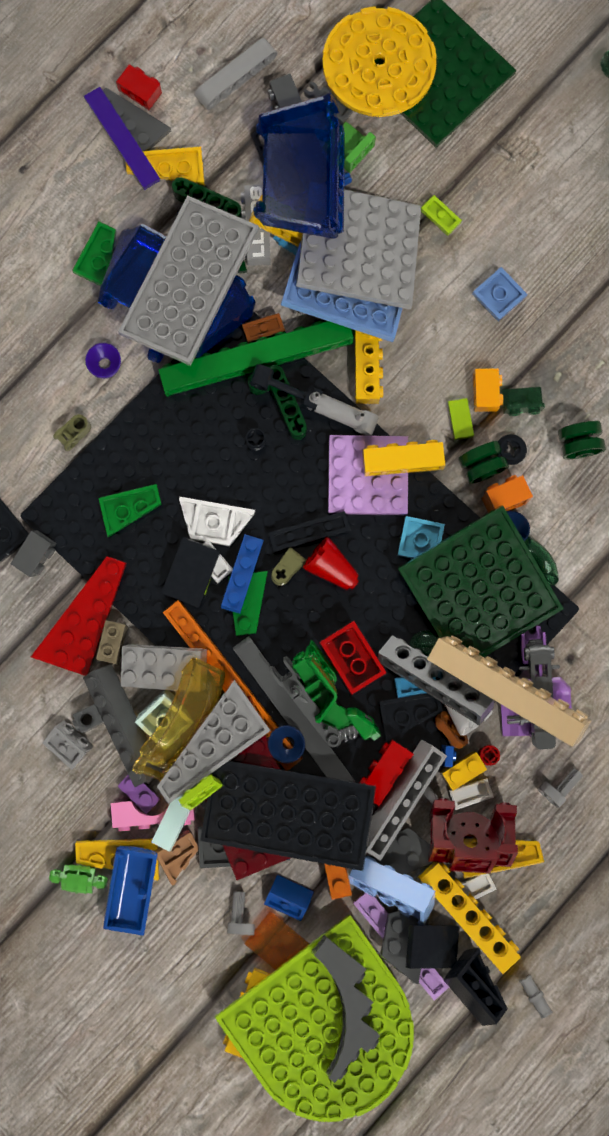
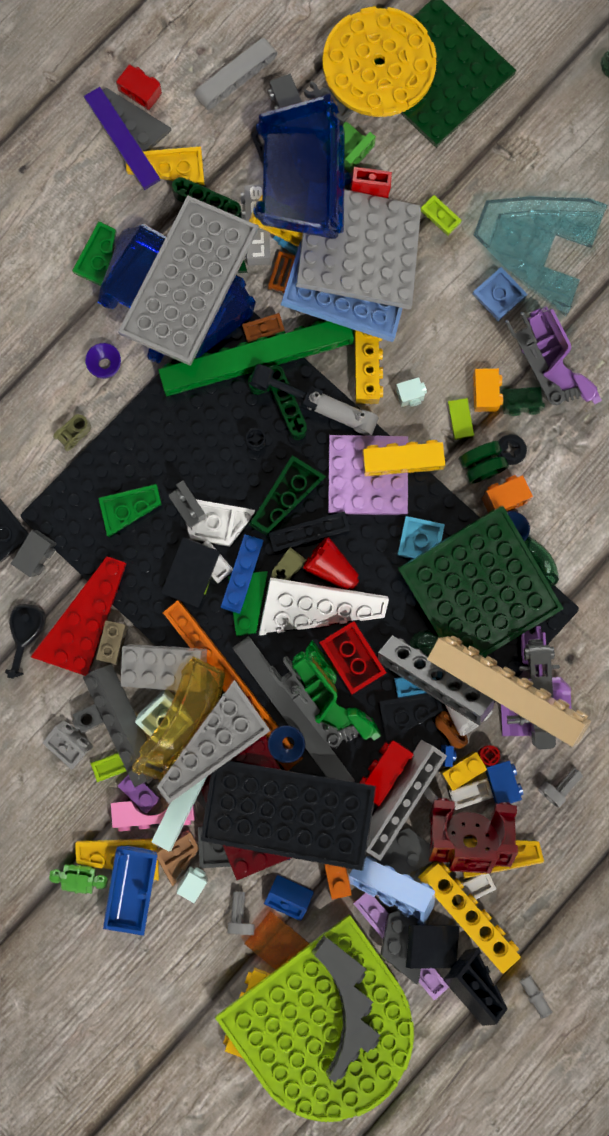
lime plate [179,775,223,810] -> none
dark green wheel [558,421,606,460] -> none
none -> black piece [5,604,46,679]
none -> lime tile [90,753,127,782]
none -> dark grey bracket [169,481,207,528]
none -> light aqua brick [177,867,207,903]
none -> dark green wedge [249,455,326,536]
none -> white wing [259,578,389,635]
none -> orange tile [268,251,295,293]
none -> red brick [350,167,392,199]
none -> light aqua brick [395,377,427,407]
none -> clear light blue piece [474,196,608,316]
none -> blue brick [485,761,523,805]
none -> medium lavender piece [505,306,602,405]

